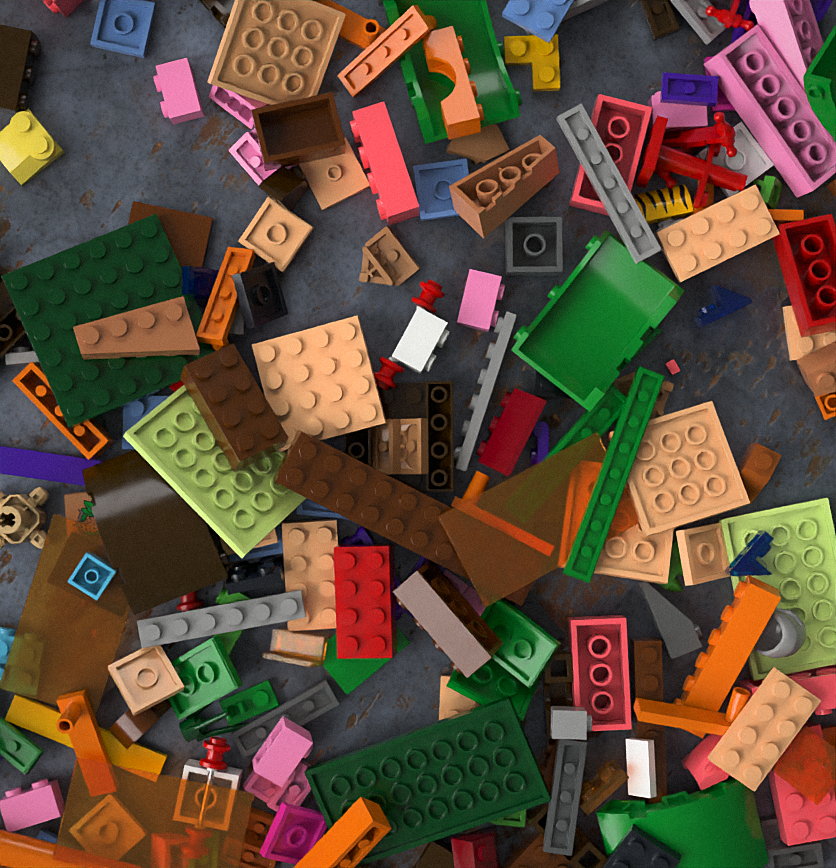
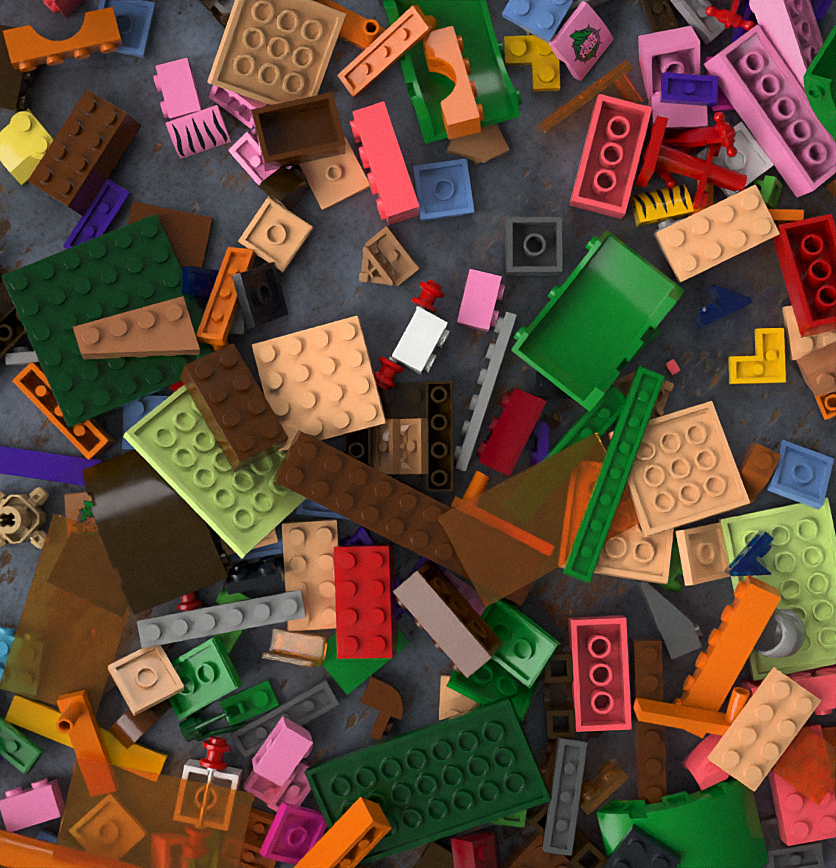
medium azure piece [67,551,118,600] -> none
nougat wedge [449,135,560,238] -> none
light grey brick [550,706,592,740] -> none
light grey plate [556,103,662,264] -> none
white tile [626,738,657,798] -> none
none -> orange arch [3,7,123,72]
none -> reddish brown brick [28,89,141,217]
none -> dark purple plate [63,178,131,249]
none -> bright pink brick [166,105,231,159]
none -> reddish brown brick [361,674,403,741]
none -> clear orange piece [534,60,644,135]
none -> bright pink slope [549,1,614,81]
none -> bright pink slope [638,26,701,100]
none -> yellow plate [728,328,786,384]
none -> medium blue plate [767,440,834,509]

